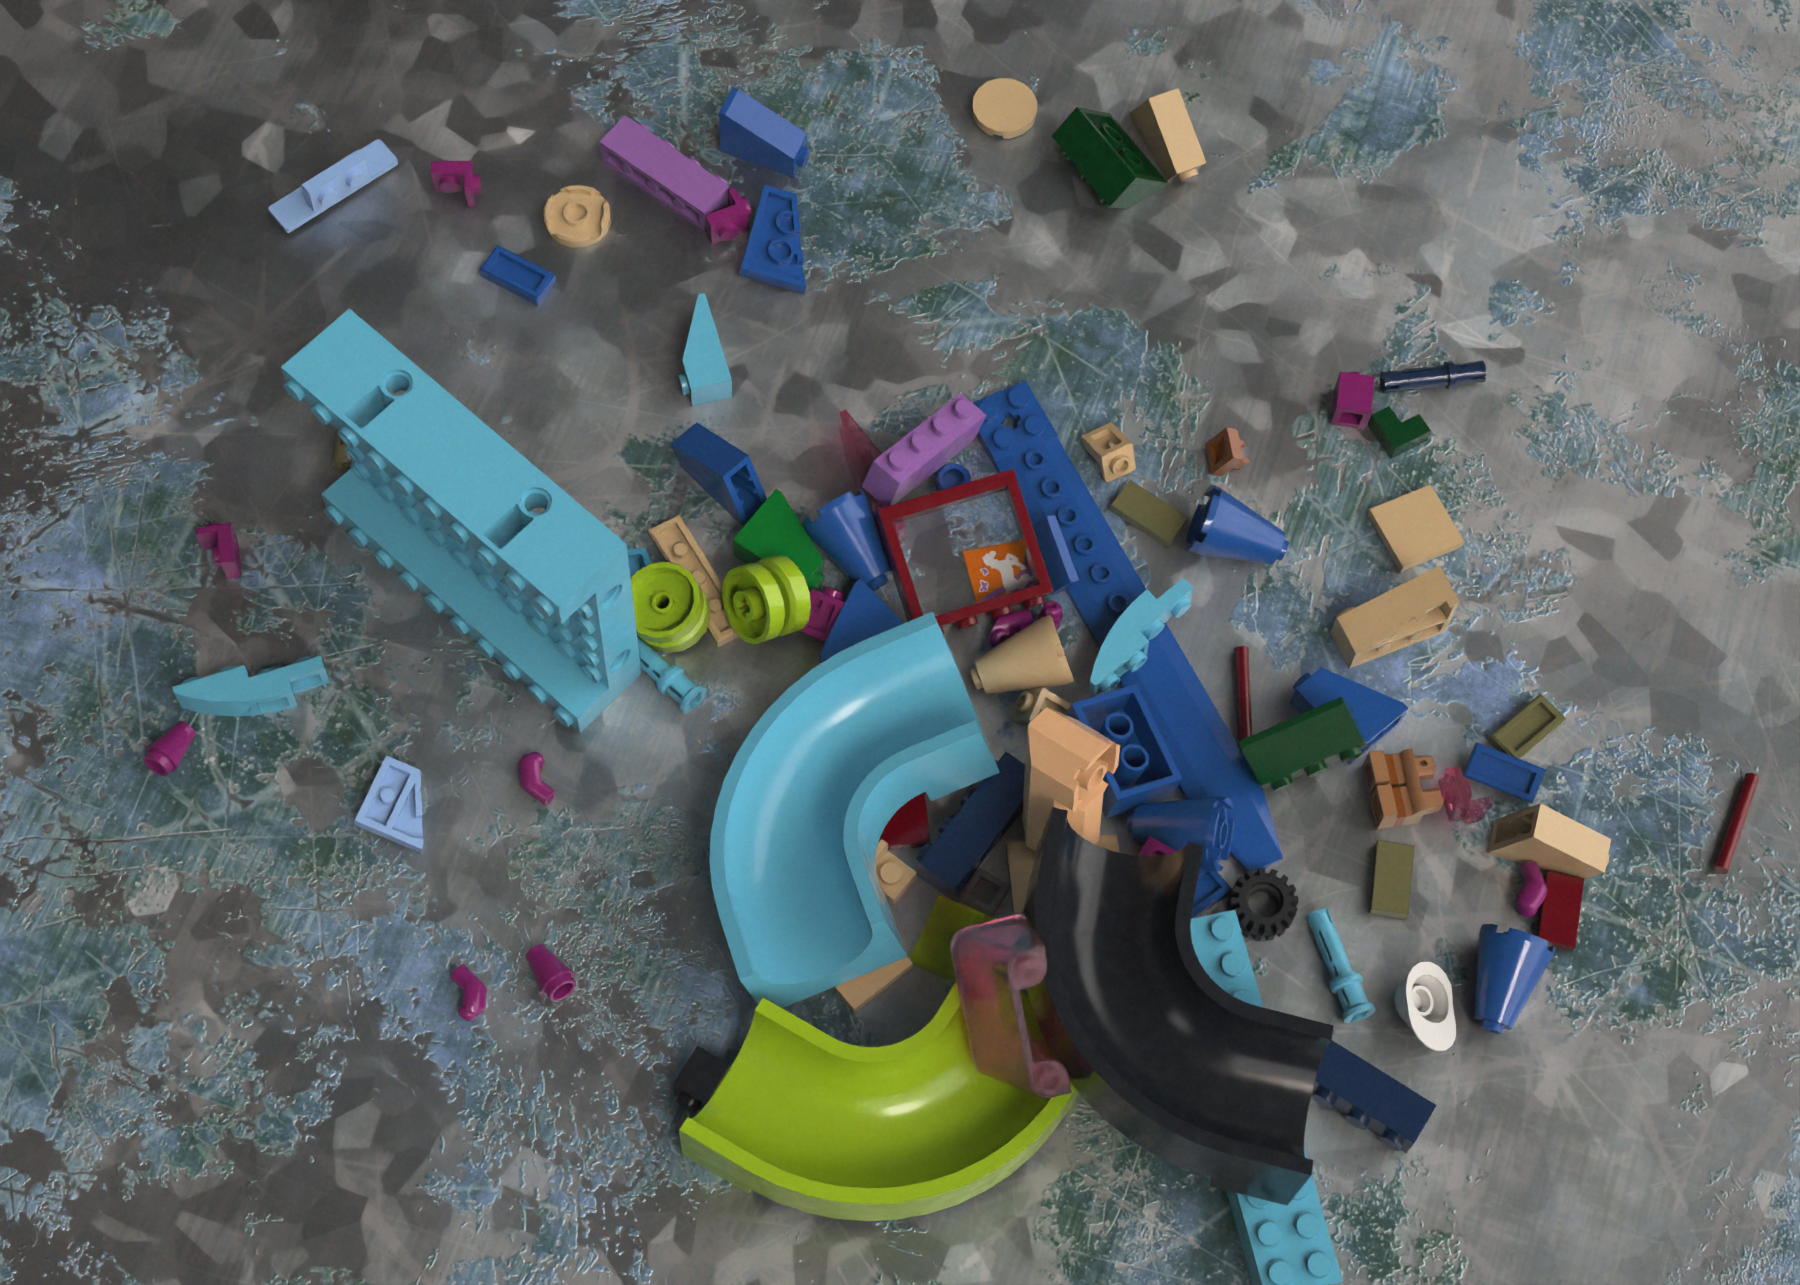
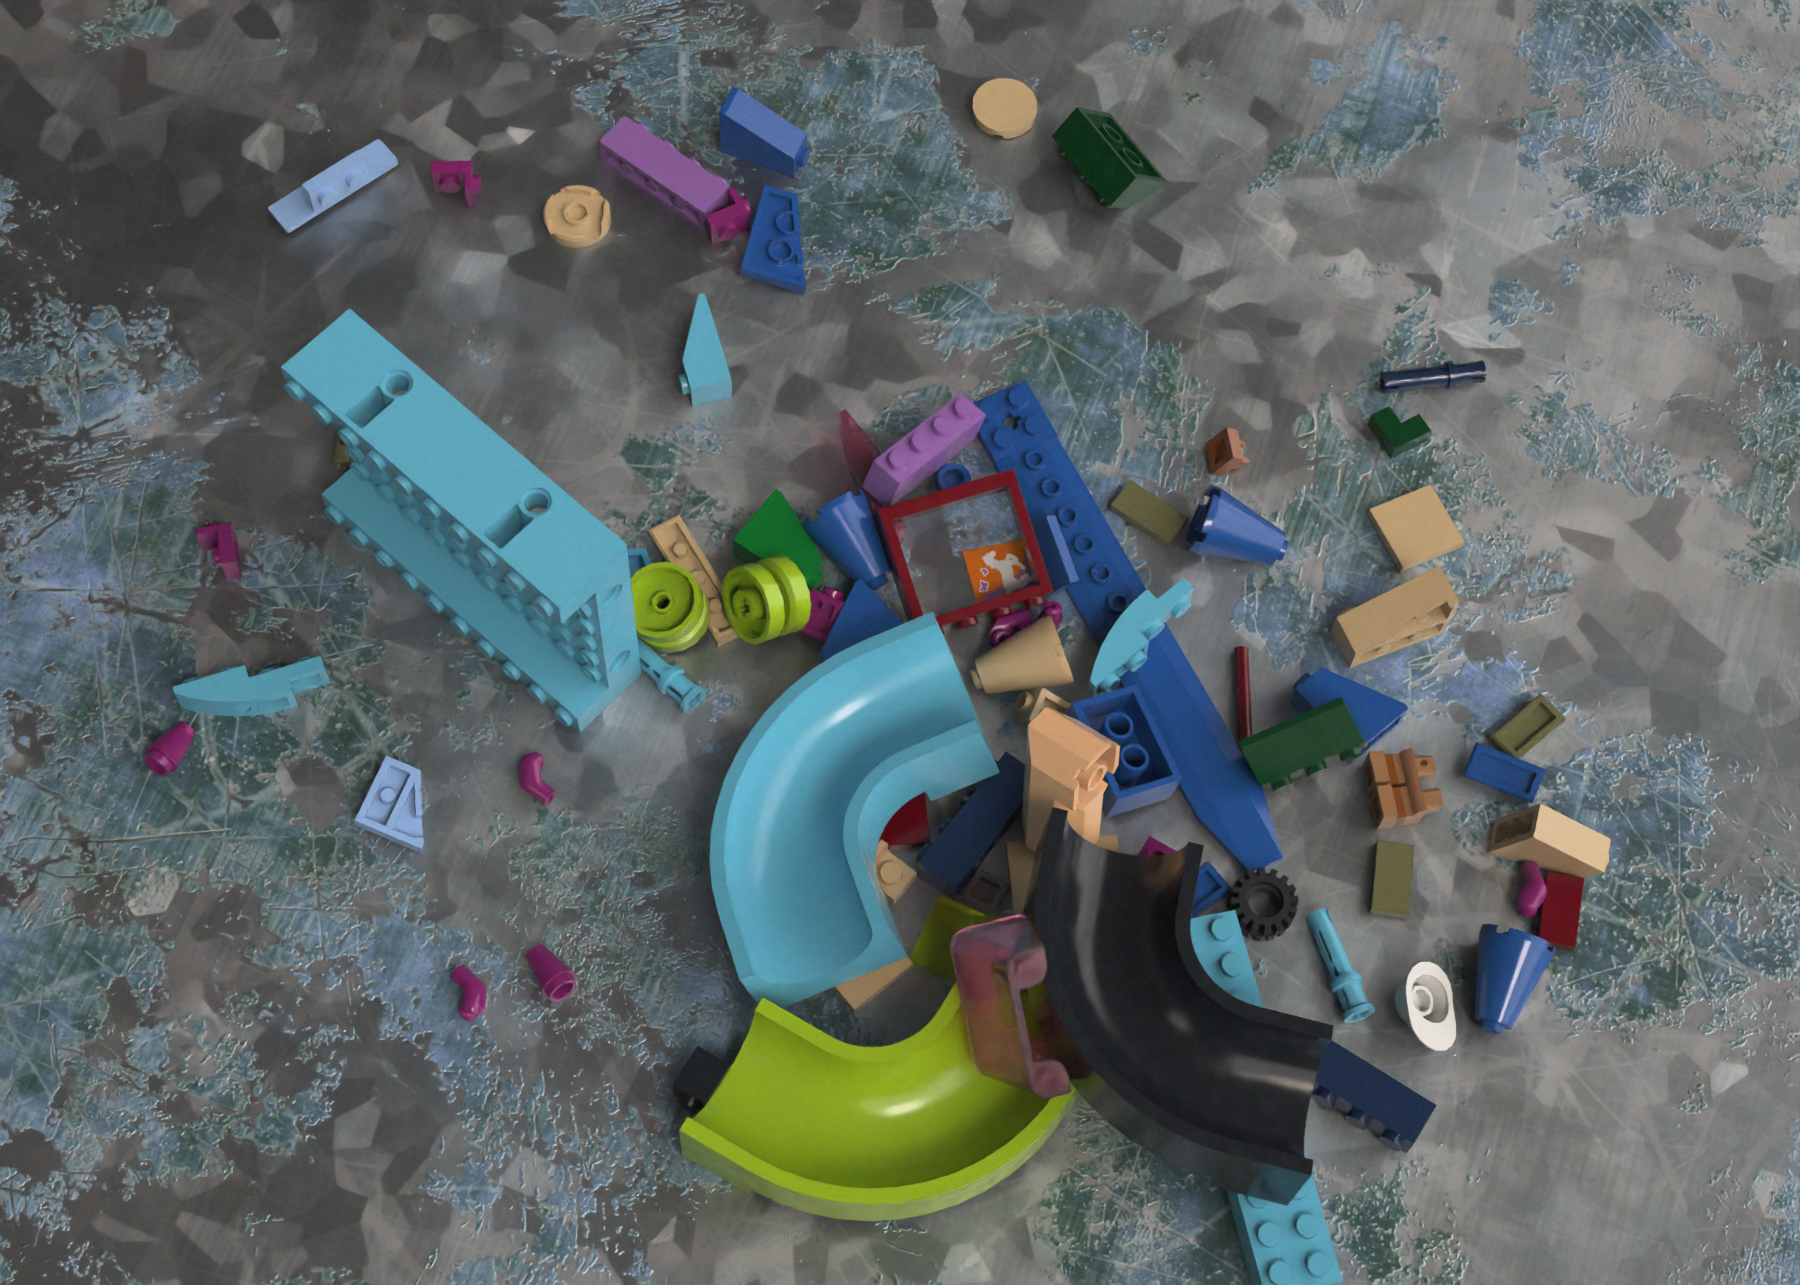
blue tile [479,245,556,306] -> none
blue slope [671,423,767,526] -> none
tan bracket [1081,422,1136,483] -> none
blue cone [1127,796,1234,871] -> none
tan slope [1130,88,1206,182] -> none
magenta brick [1331,372,1375,429] -> none
clear pink bracket [1438,766,1493,824] -> none
dark red bar [1713,773,1760,874] -> none

